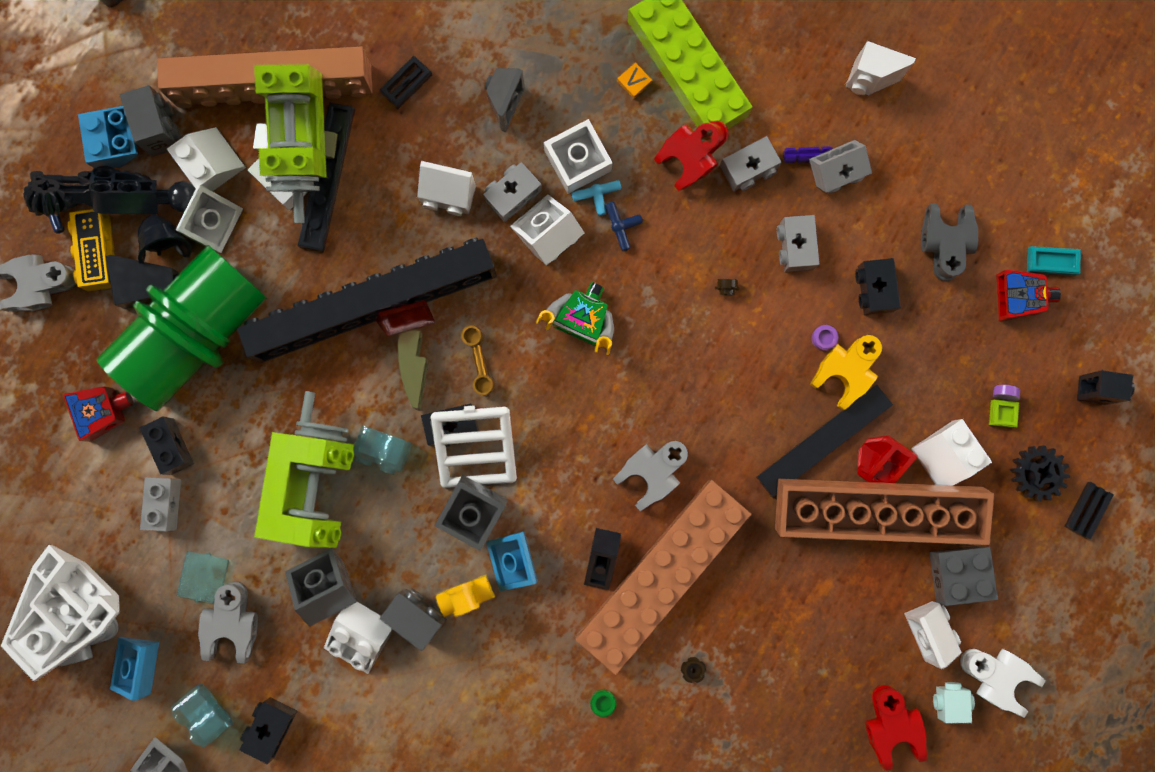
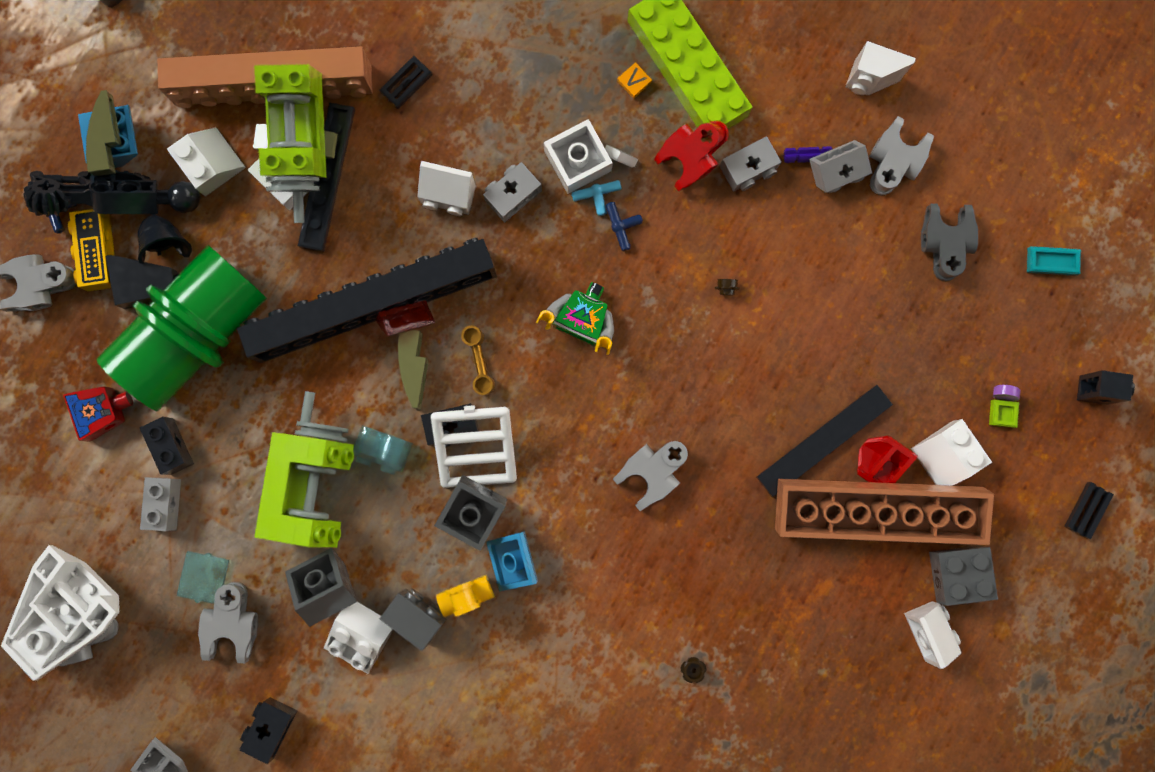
dark azure slope [110,637,159,701] -> none
dark grey brick [120,85,181,157] -> none
clear light blue brick [171,683,234,748] -> none
white slope [176,184,243,253] -> none
dark grey slope [485,68,525,132] -> none
white slope [510,195,584,265] -> none
nougat brick [576,480,751,675] -> none
black slope [584,528,621,590] -> none
green tile [590,689,616,717] -> none
light grey brick [777,215,819,272] -> none
yellow piece [810,335,882,411] -> none
medium lavender tile [812,325,839,351] -> none
black brick [855,258,901,315] -> none
red piece [865,685,927,771] -> none
light aqua brick [933,682,975,723] -> none
white piece [960,649,1046,718] -> none
torso [996,270,1061,321] -> none
black gear [1010,445,1070,501] -> none
none -> olive slope [86,90,122,176]
none -> white tile [605,144,638,167]
none -> light grey piece [869,116,934,195]

